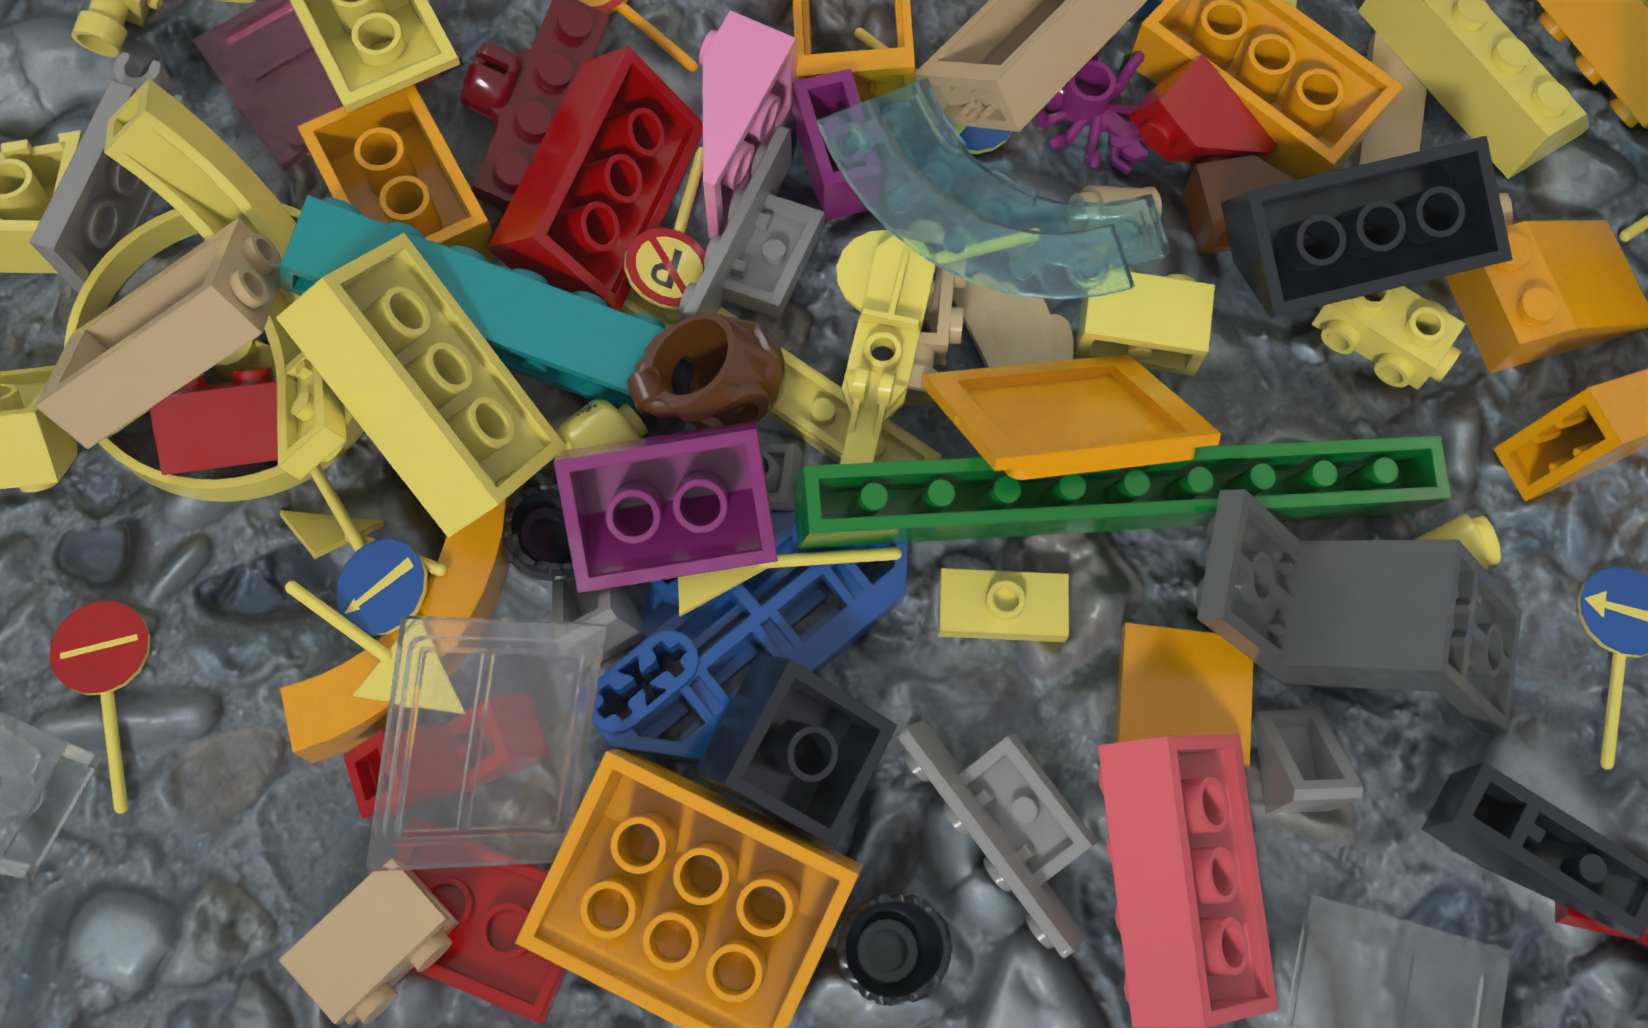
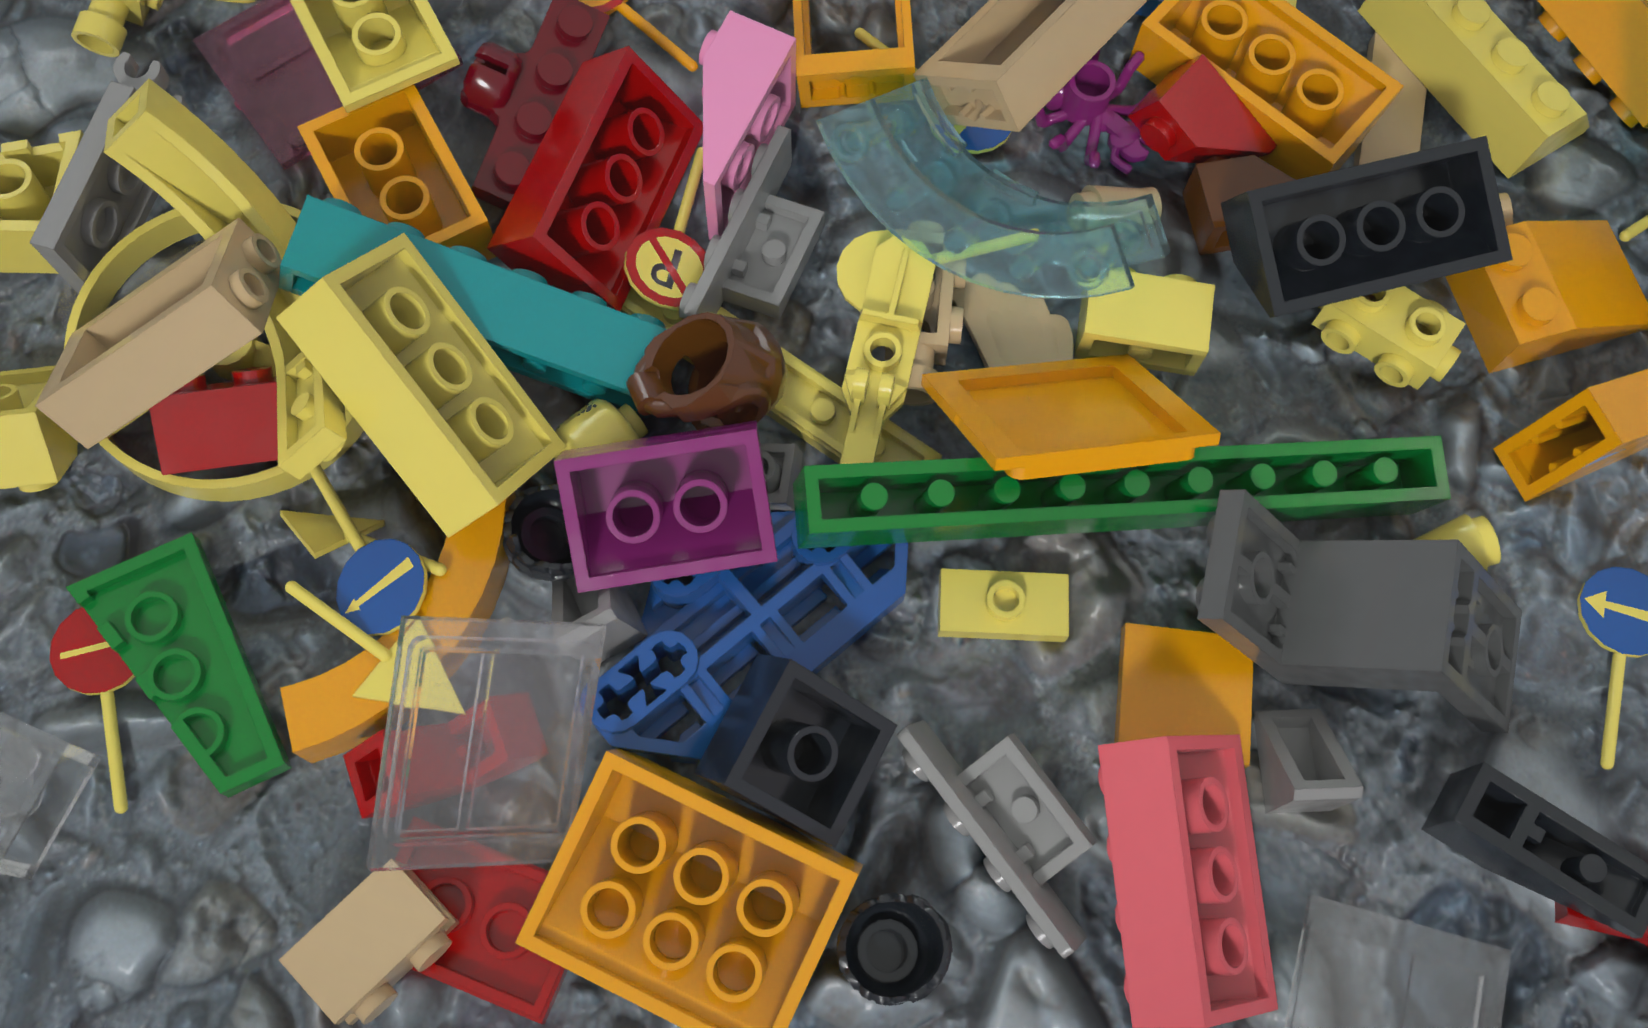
light yellow piece [678,547,902,617] -> none
magenta brick [792,69,884,221] -> none
none -> green wing [66,532,292,798]

